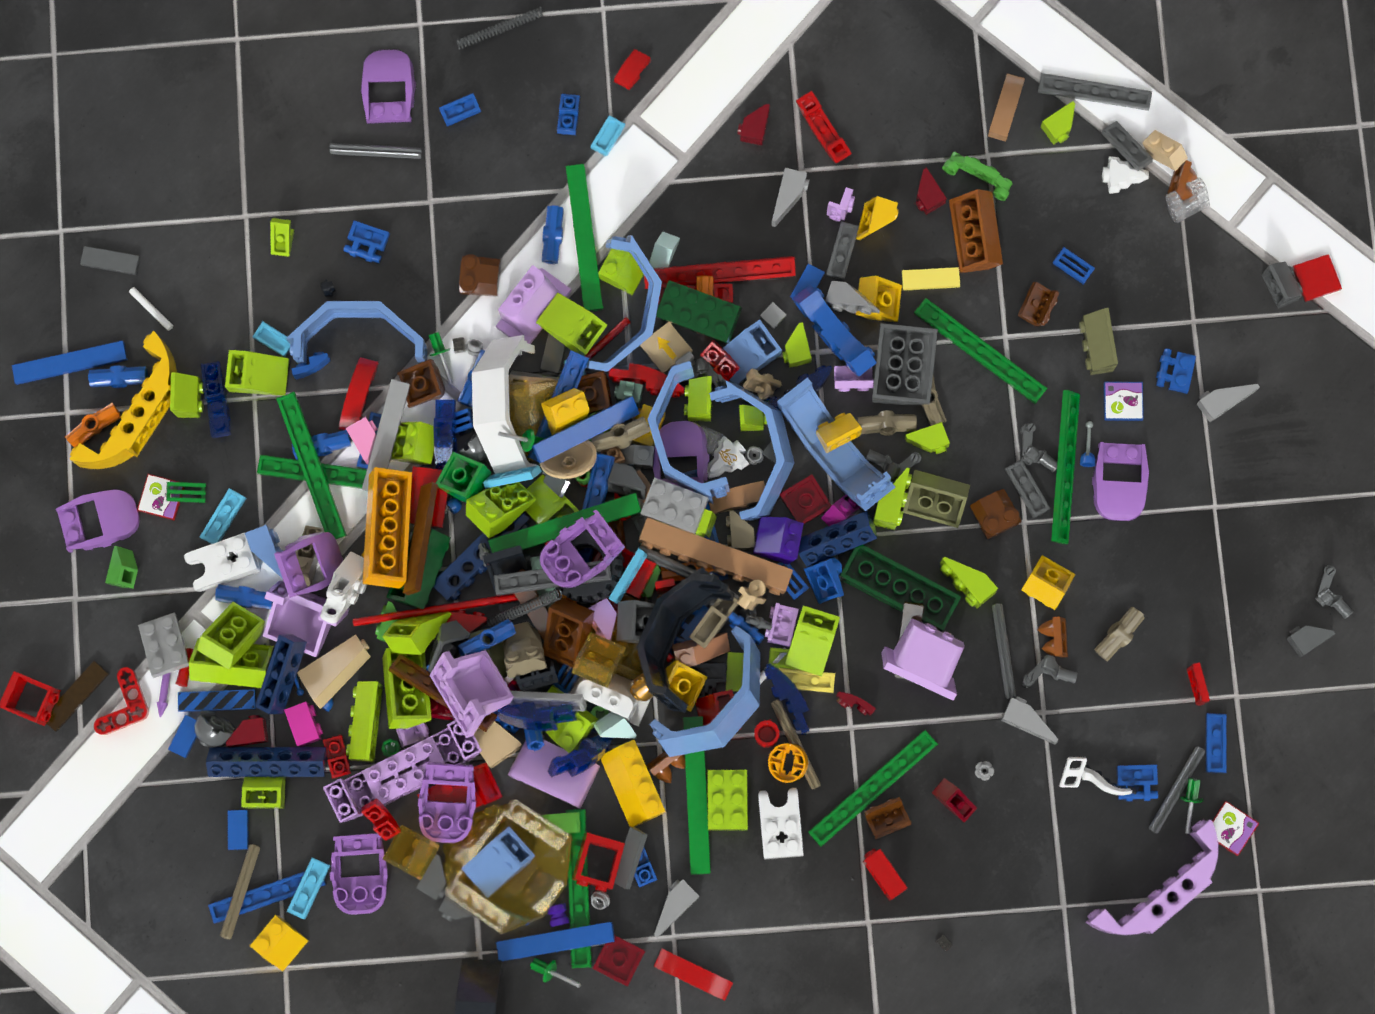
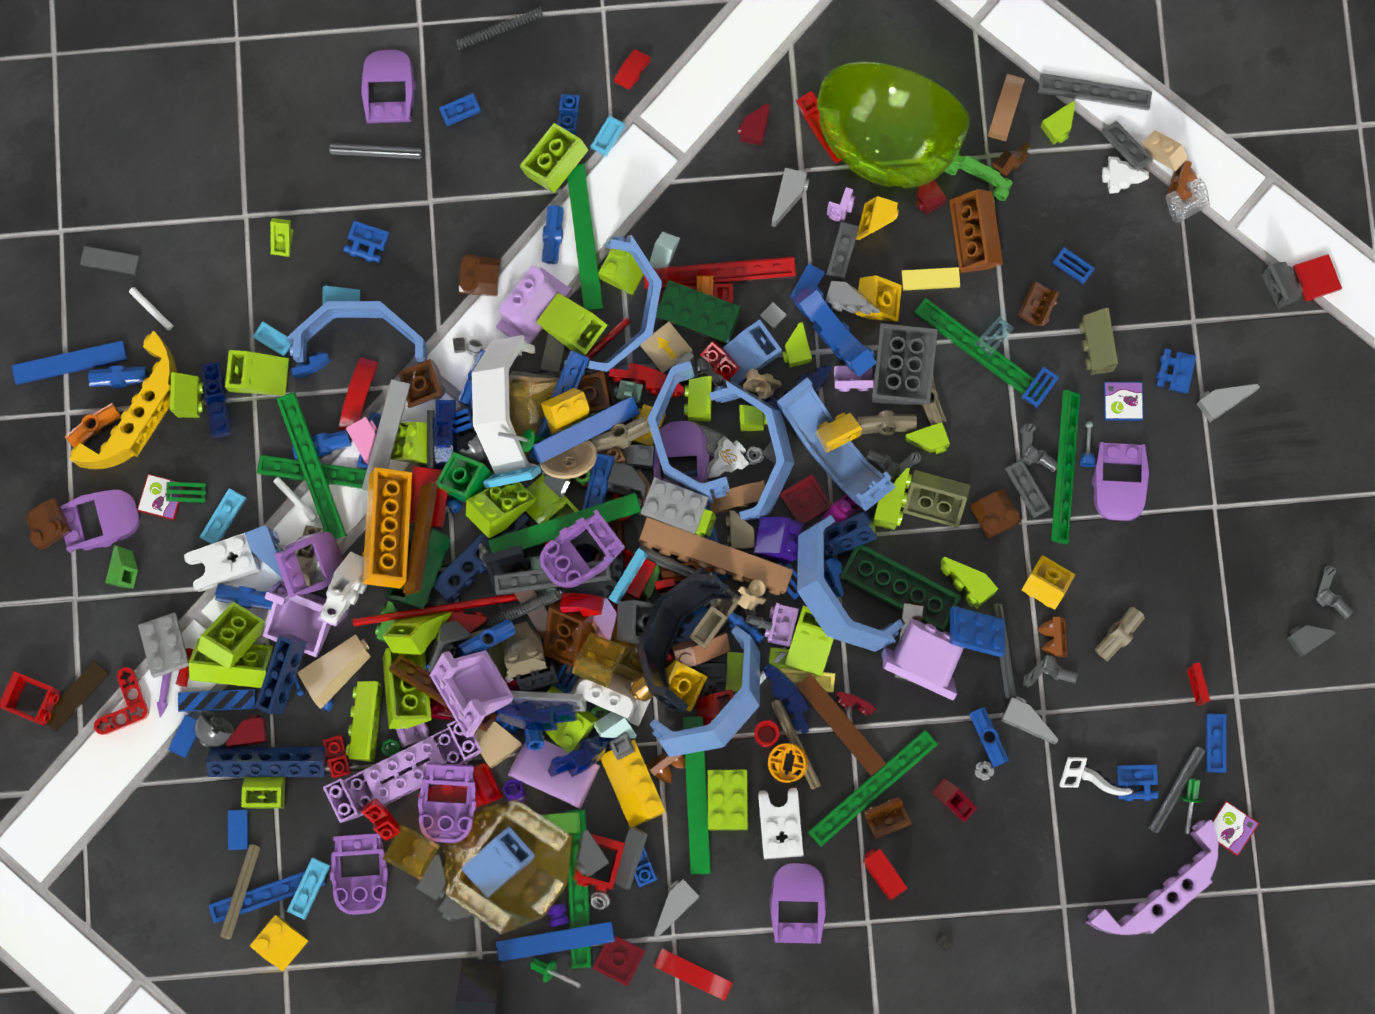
dark pink brick [284,702,323,747] -> none
green piece [429,332,453,384] -> none
none -> reddish brown slope [25,498,72,550]
none -> white bar [273,477,318,522]
none -> medium azure tile [322,286,360,305]
none -> pearl dark grey bar [427,410,435,468]
none -> dark purple wheel [503,779,526,805]
none -> lime brick [520,123,588,193]
none -> red slope [560,593,604,616]
none -> dark grey slope [576,830,609,877]
none -> dark grey tile [610,733,635,760]
none -> medium lavender slope [769,864,827,943]
none -> reddish brown tile [796,674,886,776]
none -> medium blue panel [797,515,904,652]
none -> clear neon green windscreen [817,62,970,188]
none -> blue plate [950,606,1005,657]
none -> blue piece [969,707,1009,768]
none -> clear light blue tile [976,316,1014,356]
none -> reddish brown bracket [992,143,1031,176]
none -> blue tile [1021,367,1059,409]

